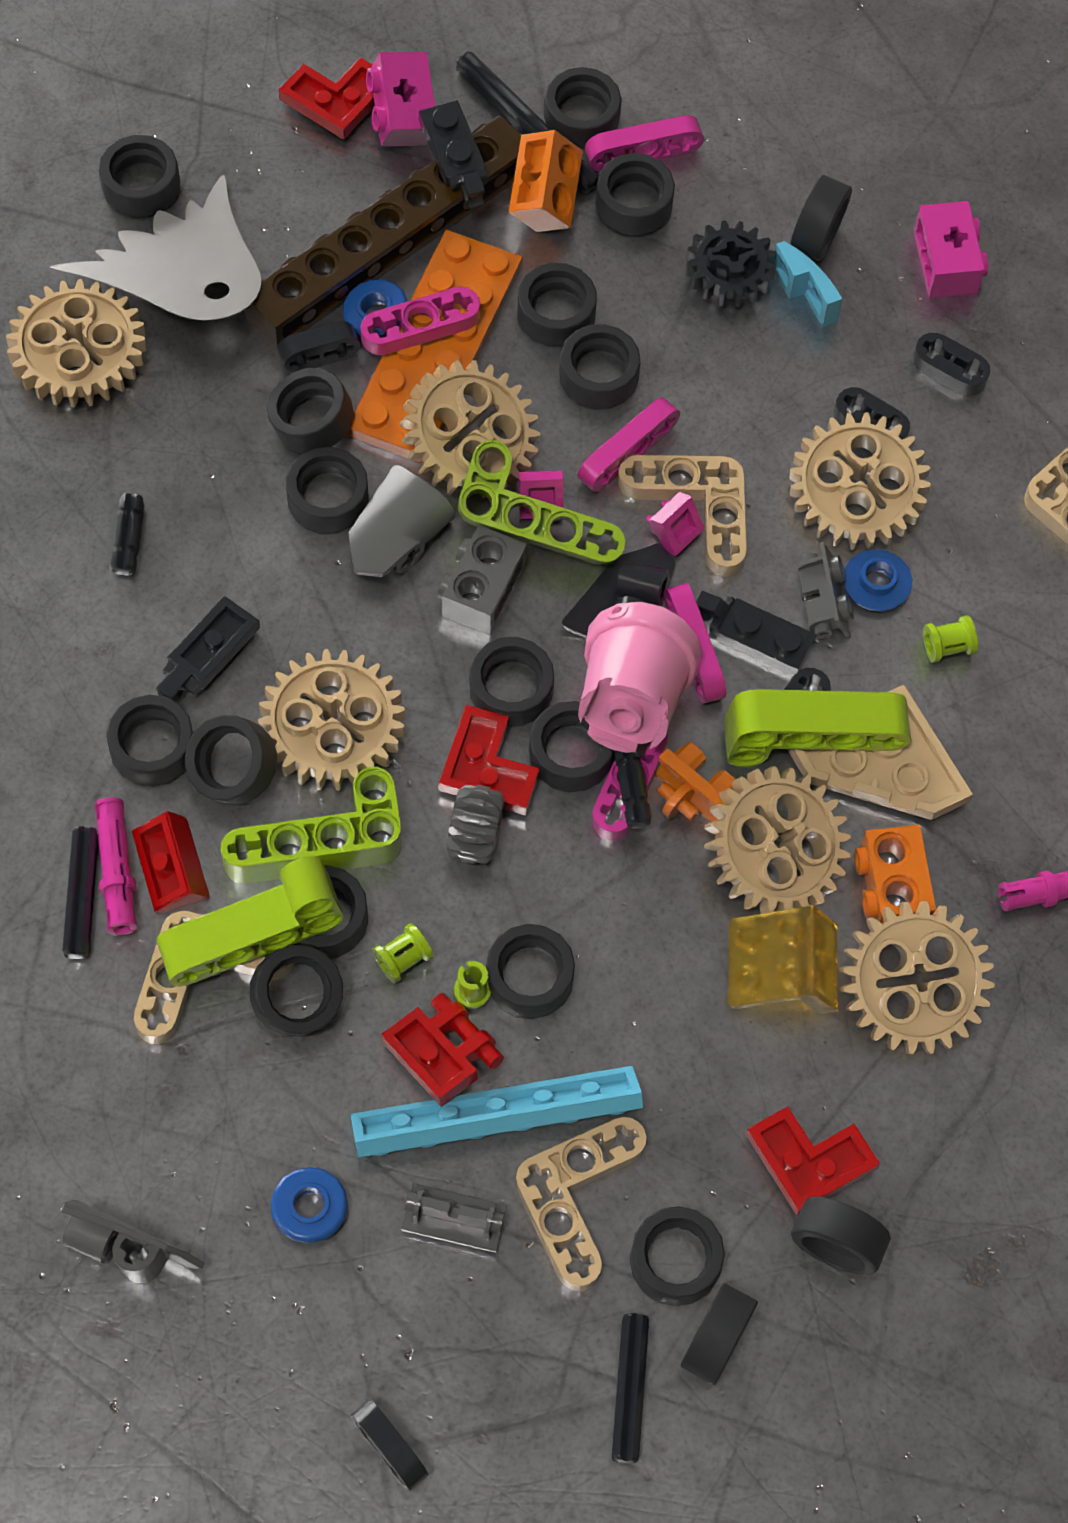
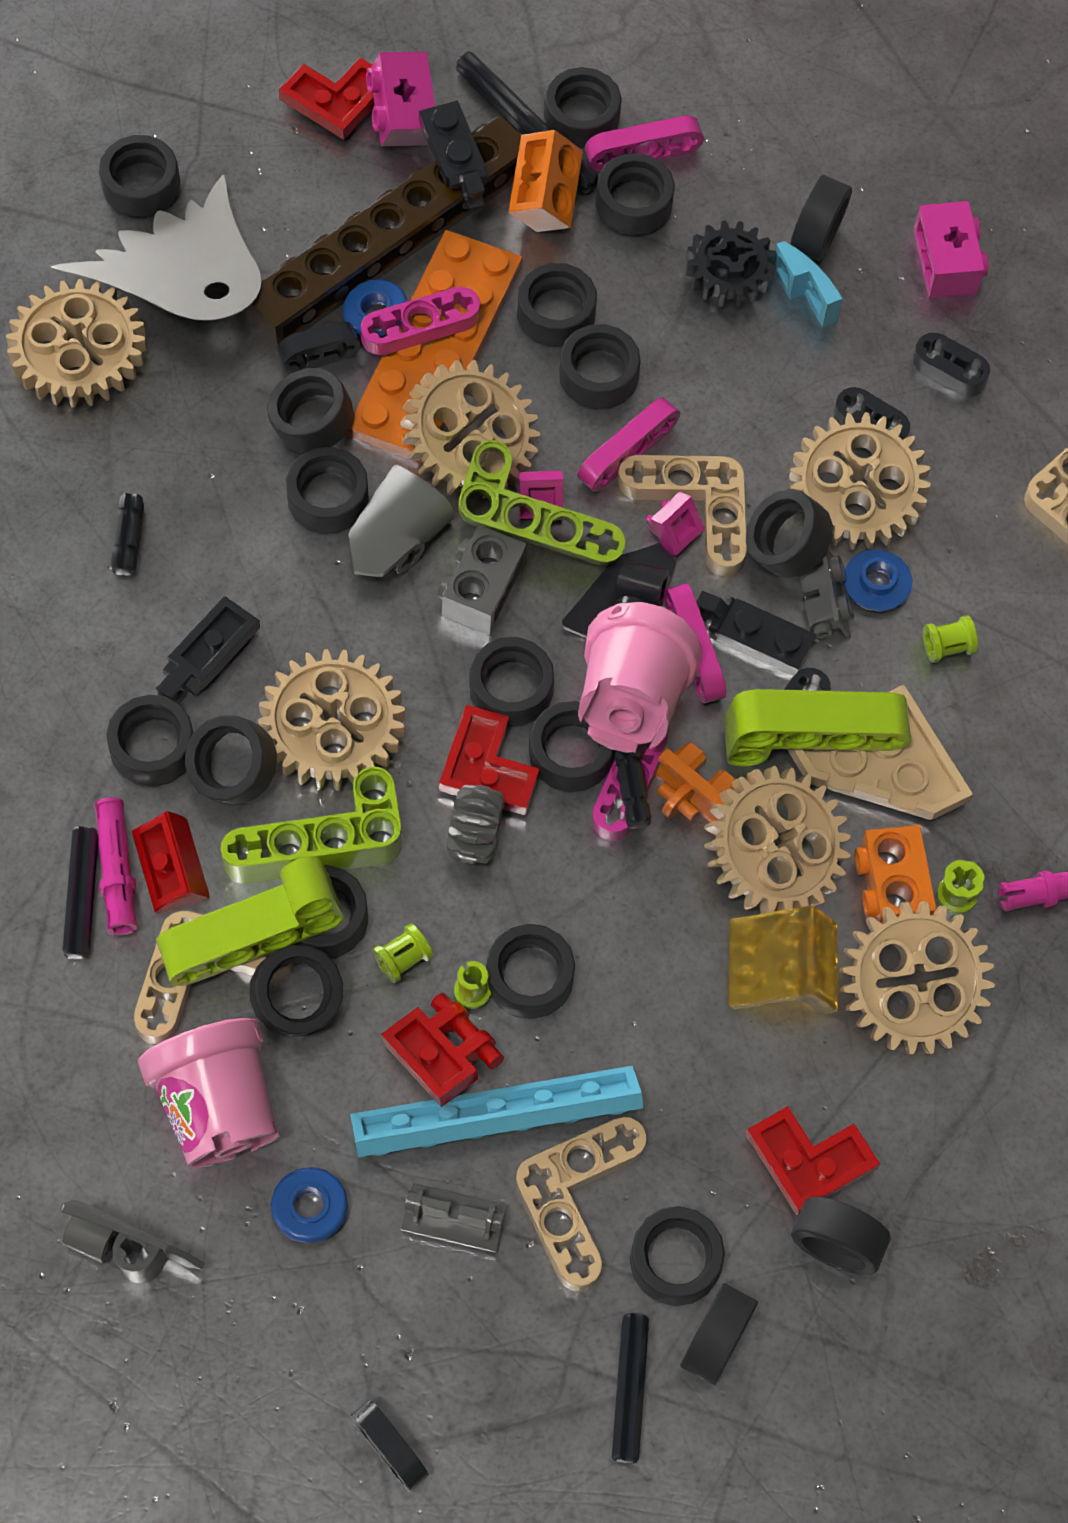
none -> bright pink piece [138,1018,280,1168]
none -> black tyre [746,489,833,578]
none -> lime bush [936,860,985,915]

